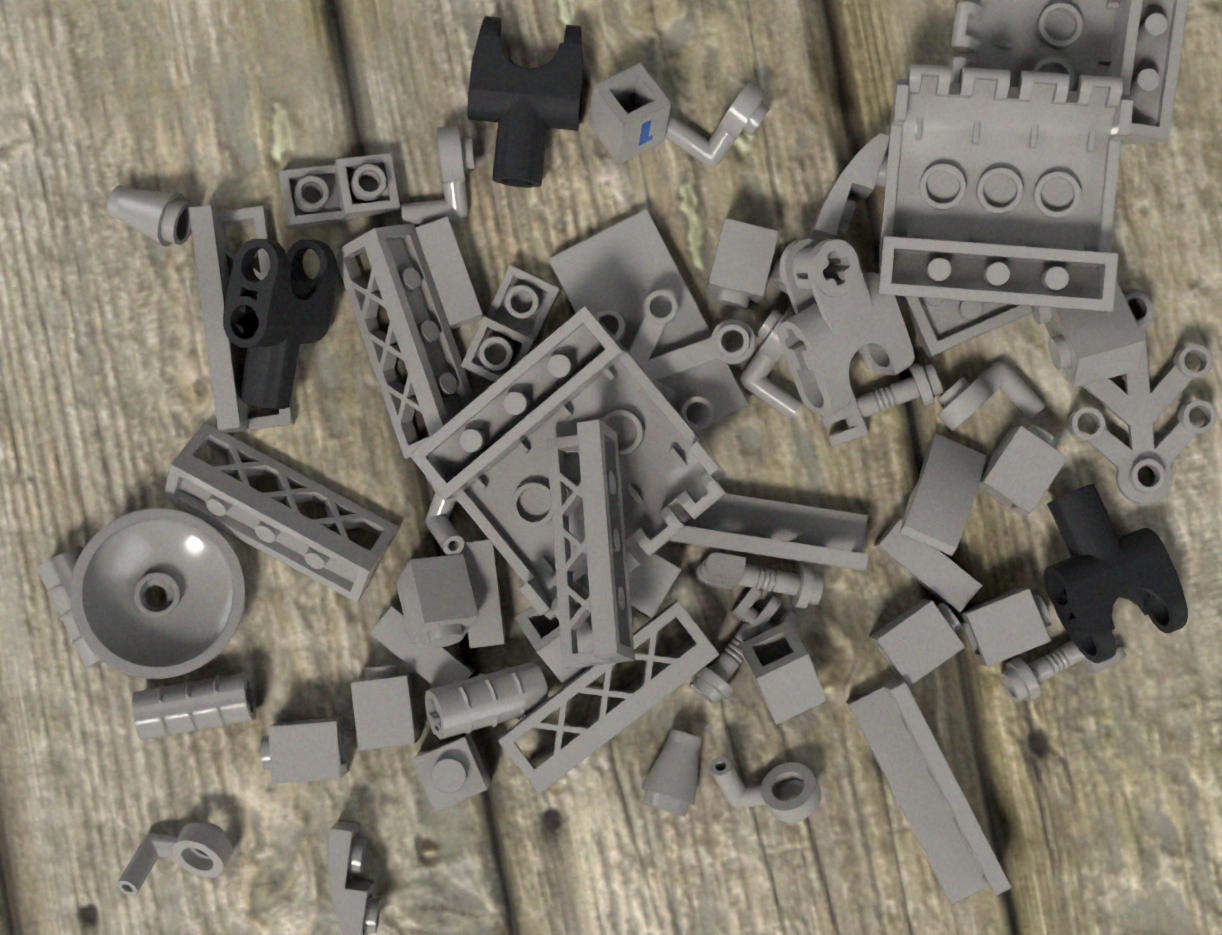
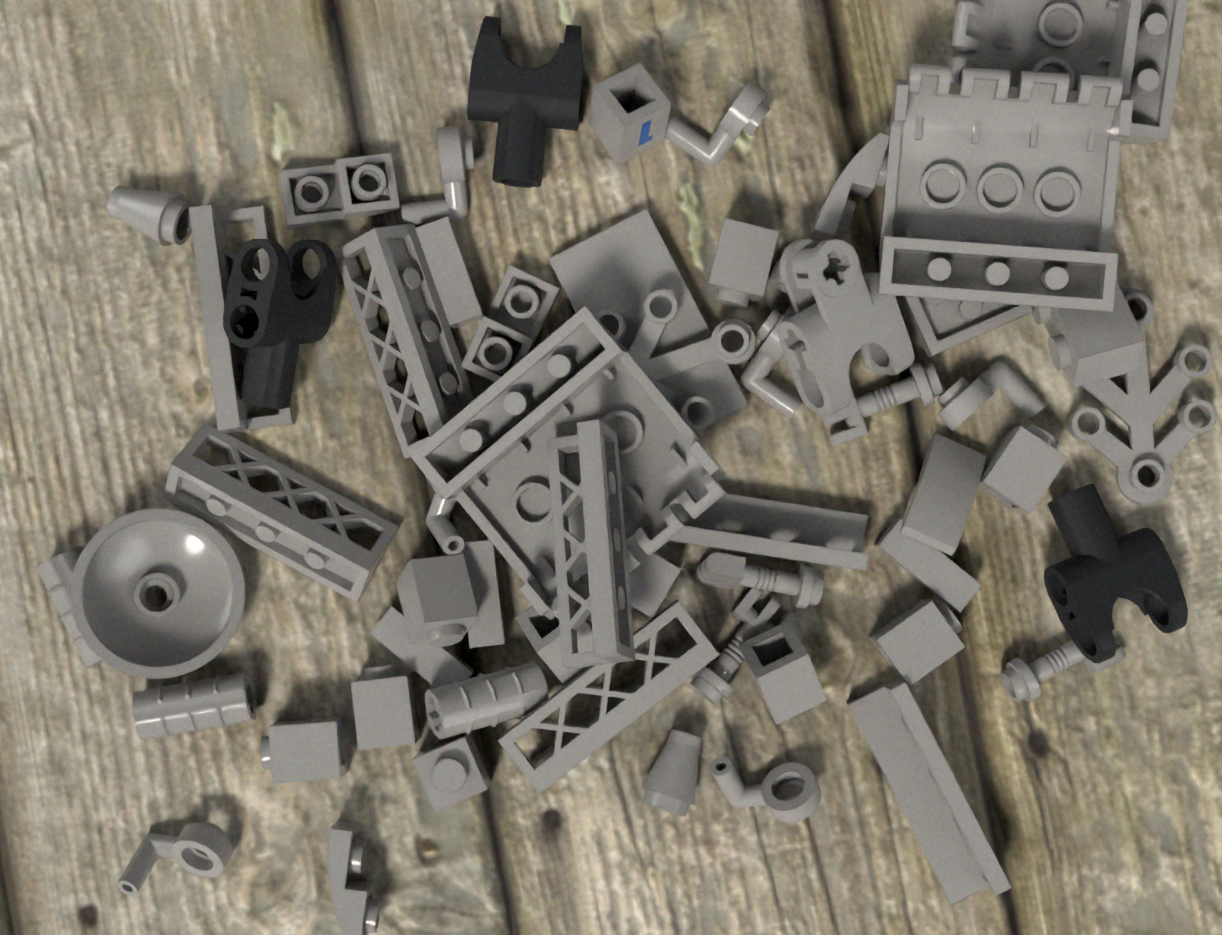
light grey brick [956,587,1052,667] -> none

